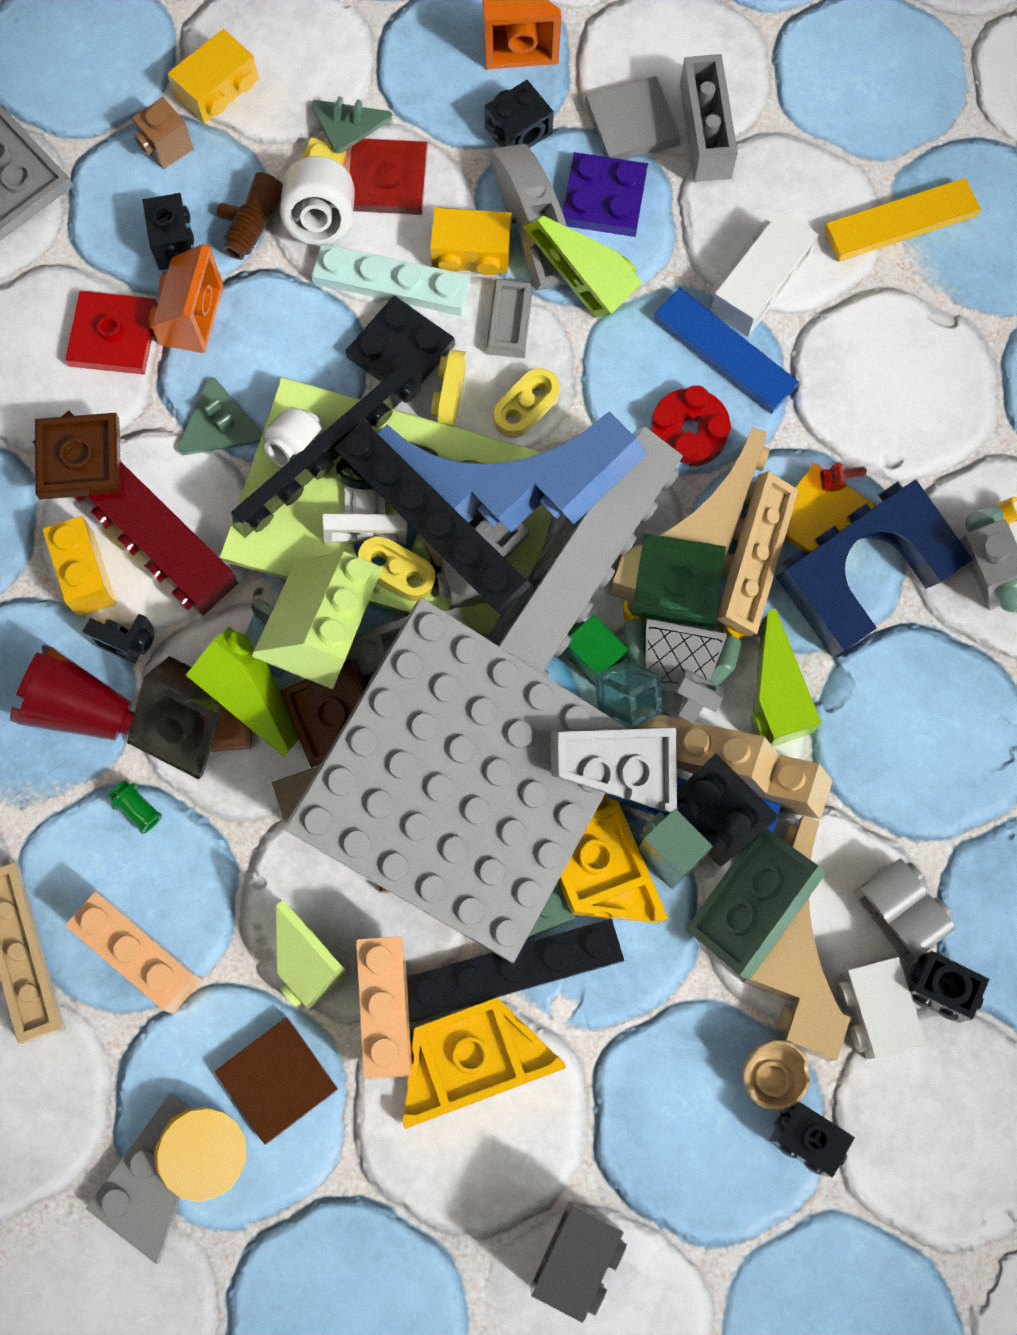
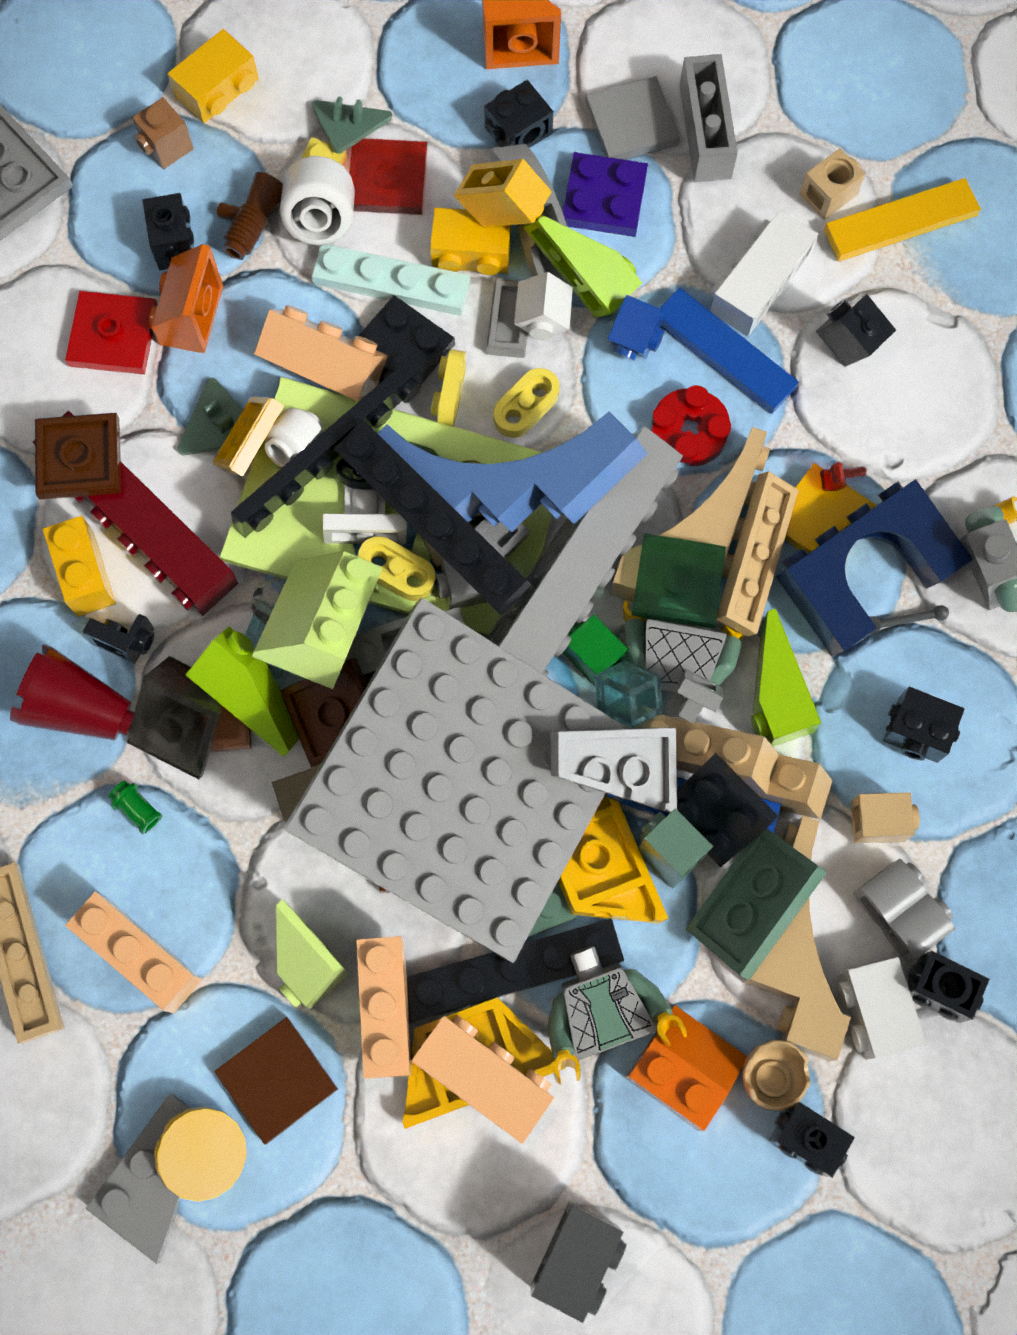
none -> yellow tile [213,396,284,477]
none -> light nougat brick [254,305,388,402]
none -> light nougat brick [411,1015,554,1144]
none -> yellow brick [453,159,552,227]
none -> white brick [514,271,573,340]
none -> torso [547,946,687,1084]
none -> blue brick [607,294,665,361]
none -> orange slope [625,1005,747,1131]
none -> tan brick [799,148,866,220]
none -> black head [816,294,896,367]
none -> tan brick [851,792,920,844]
none -> dark grey hinge [870,605,949,634]
none -> black head [883,686,965,763]

